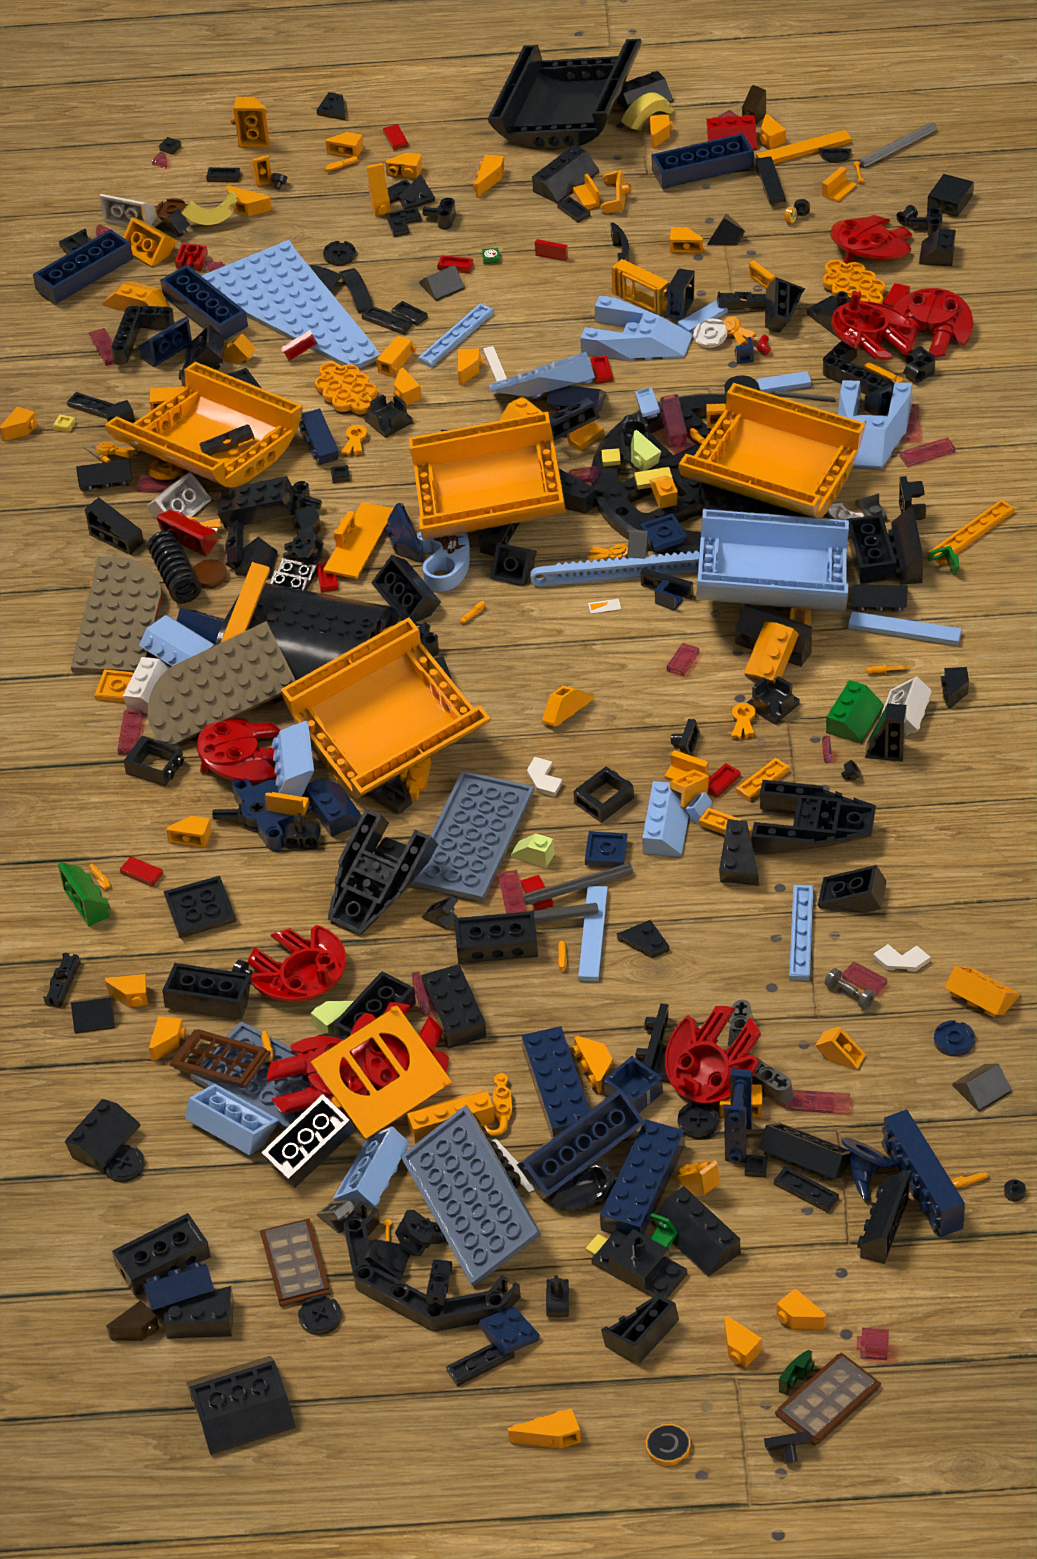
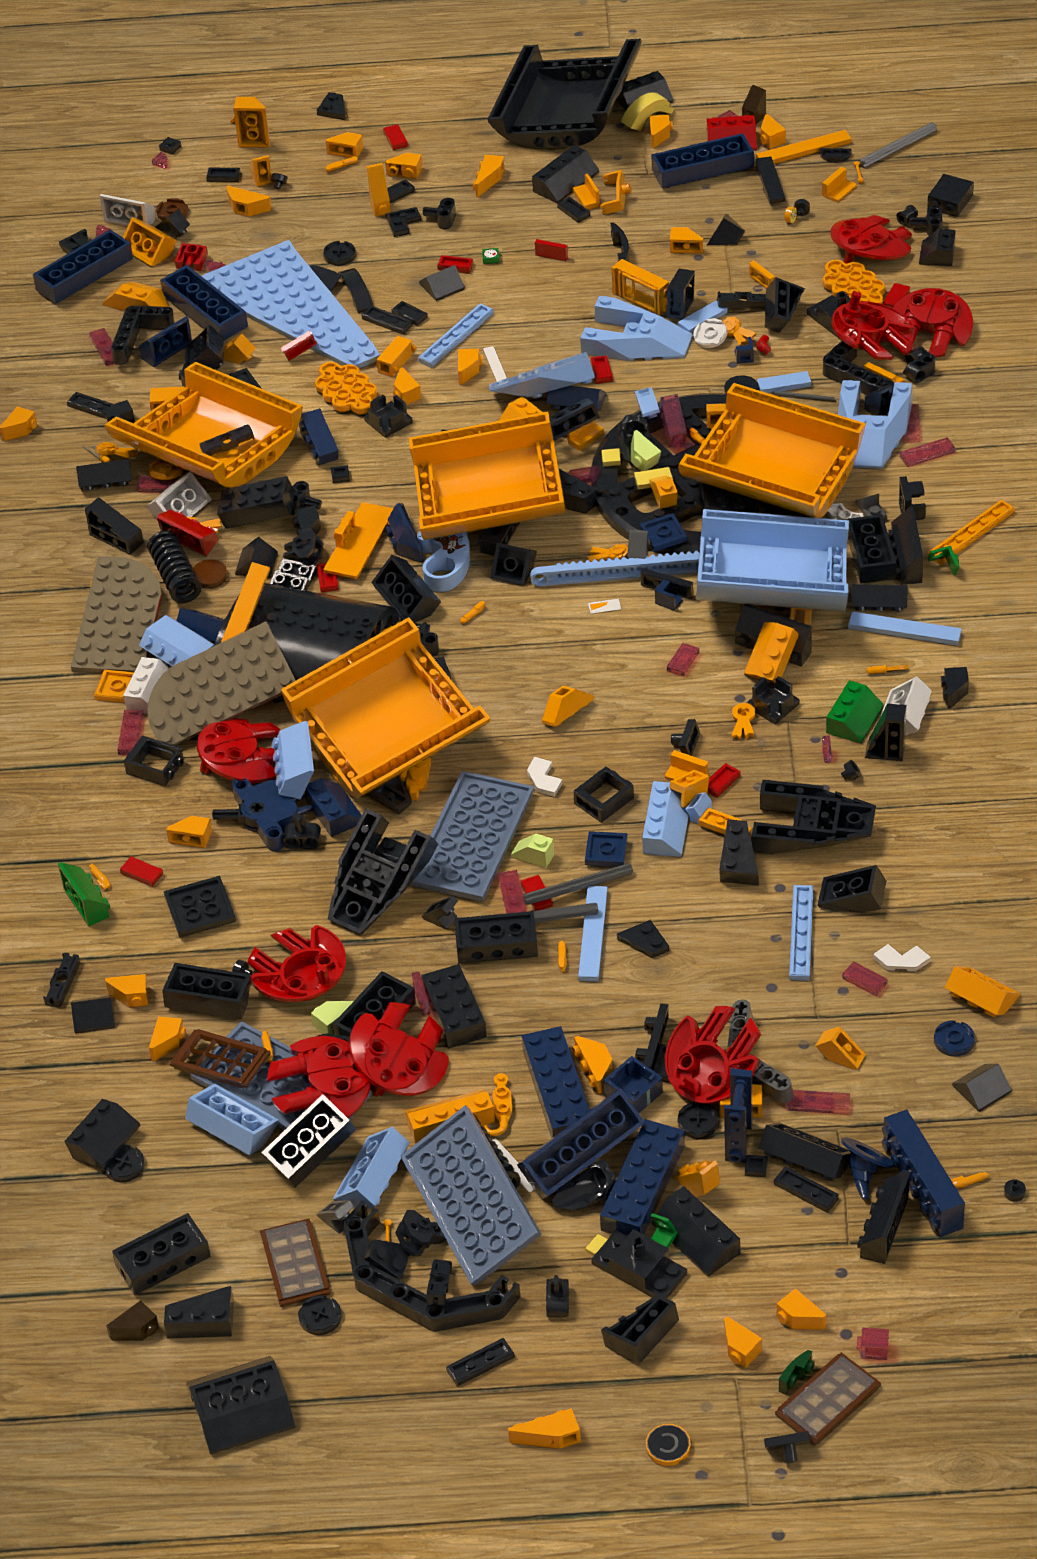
light yellow tile [53,415,76,433] -> none
dark blue slope [143,1262,214,1310] -> none
light yellow arch [182,190,238,225] -> none
black piece [225,520,244,569] -> none
light orange panel [265,792,309,816] -> none
light orange door [310,1006,452,1140] -> none
light orange piece [341,425,367,456] -> none
black wing [399,175,435,209] -> none
dark blue plate [478,1306,540,1355] -> none
light orange tile [736,758,790,802] -> none
dark grey wheel [825,968,876,1010] -> none

